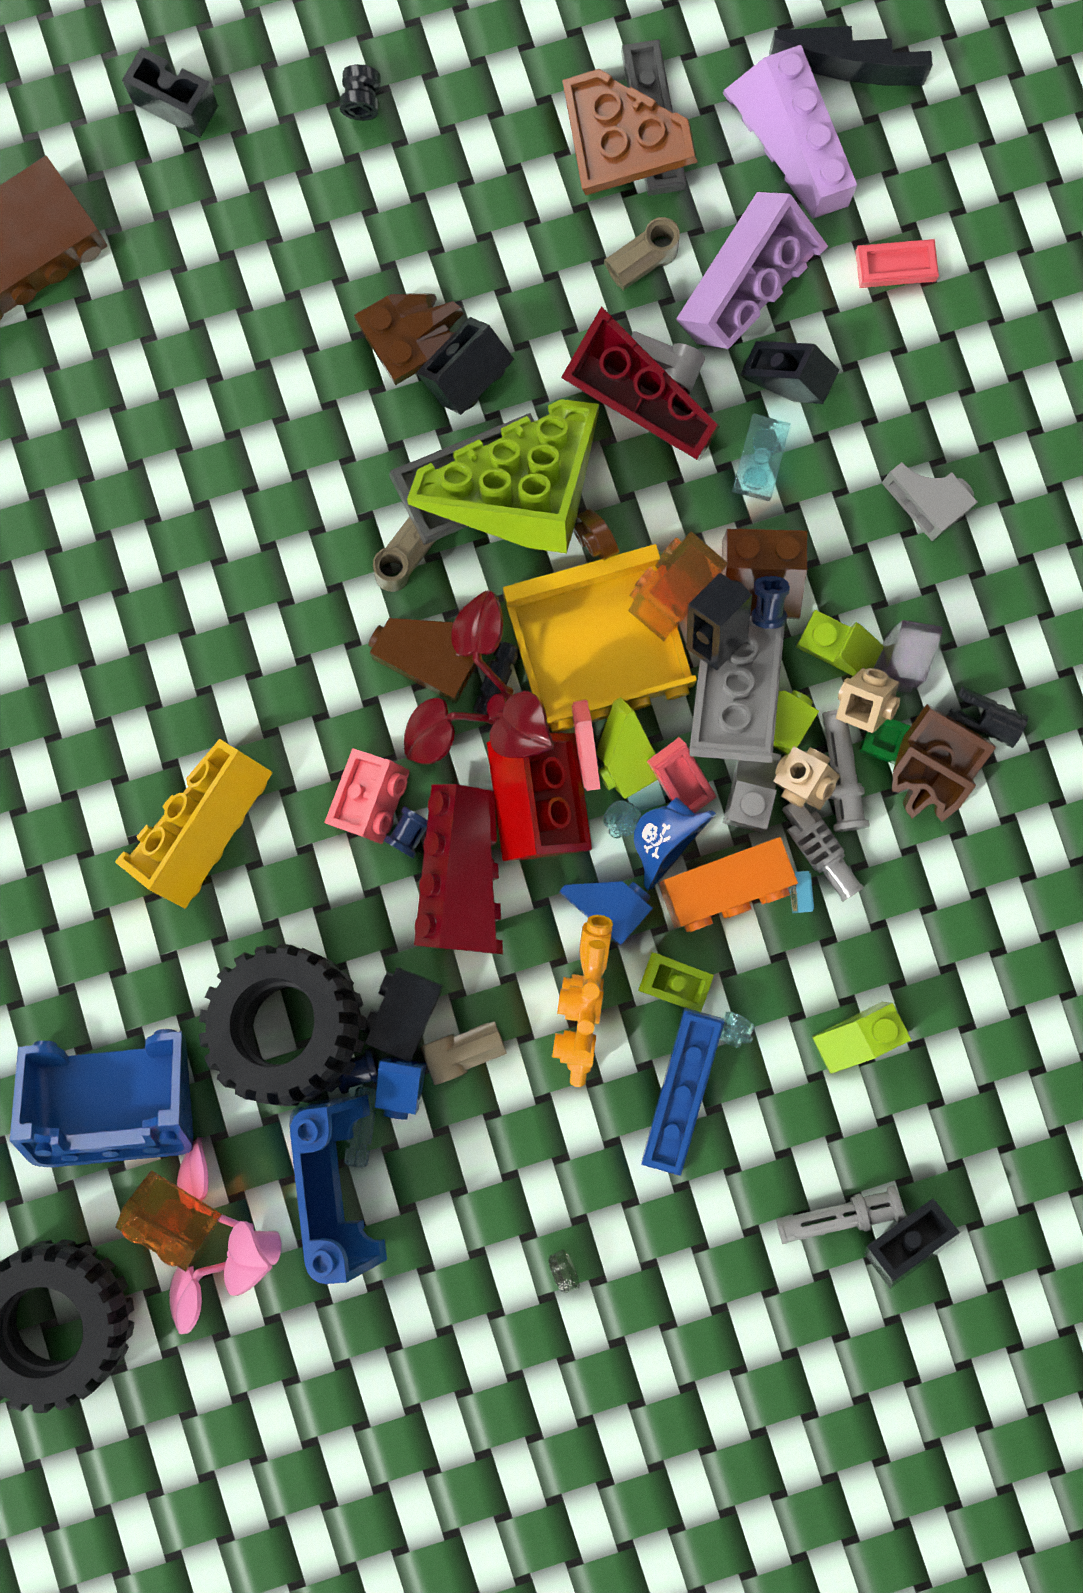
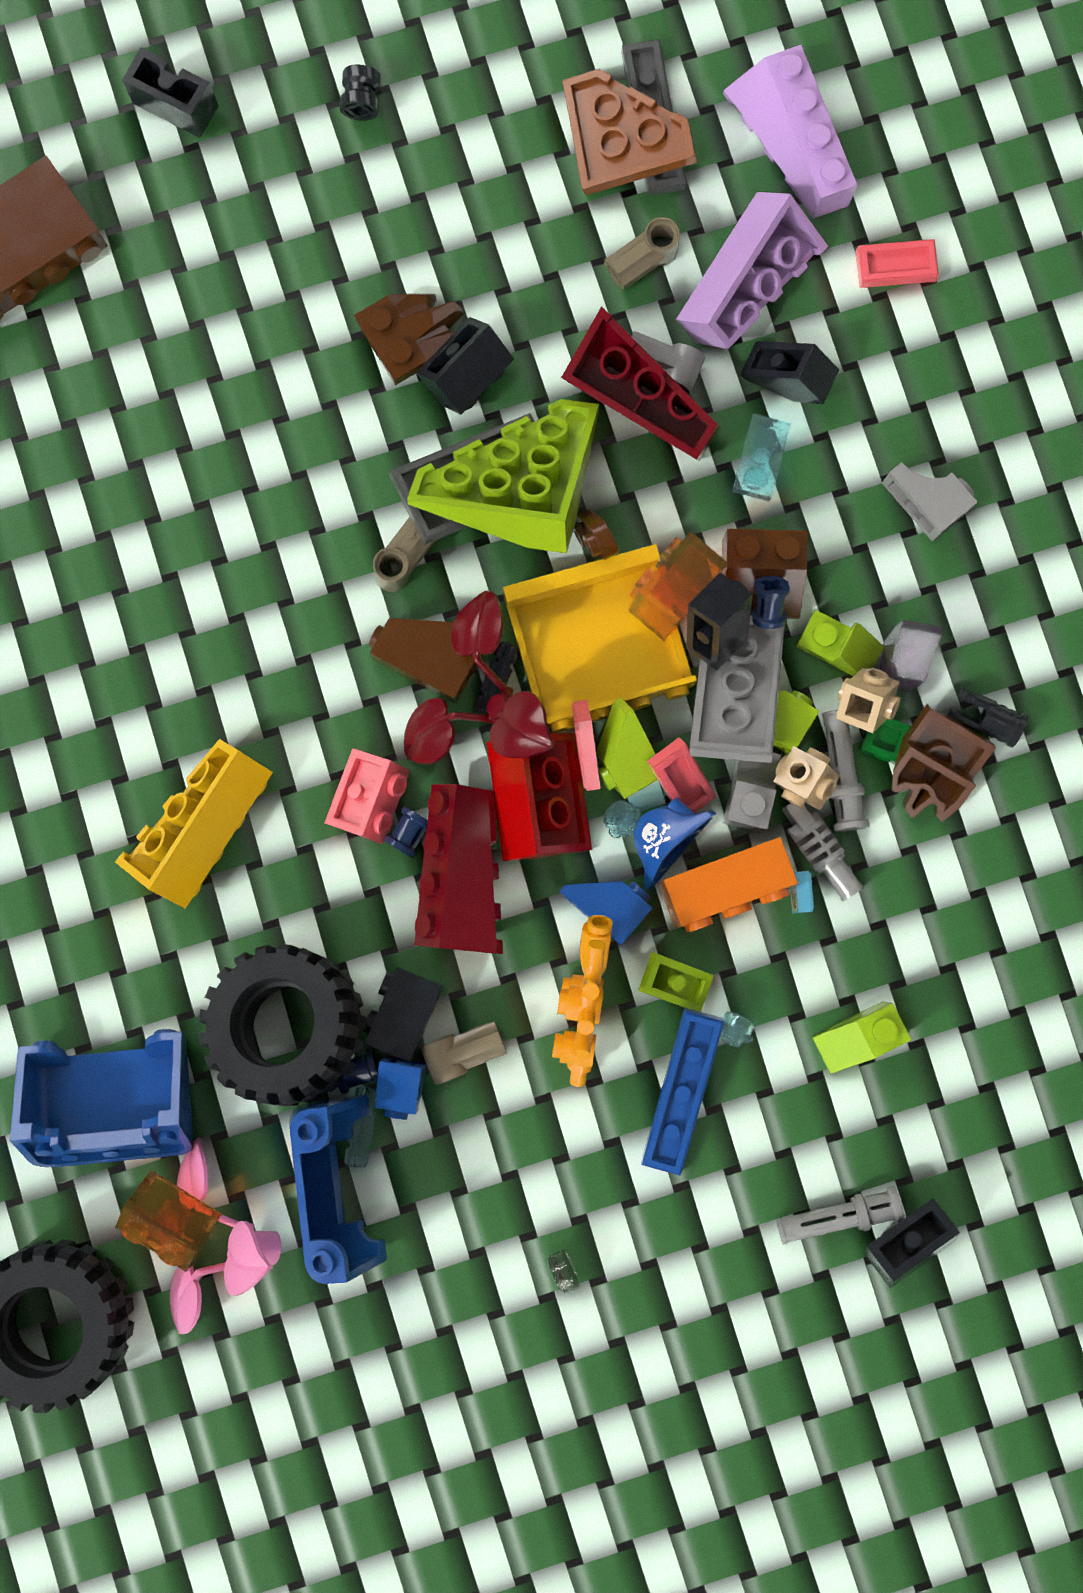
black slope [769,26,933,86] -> none

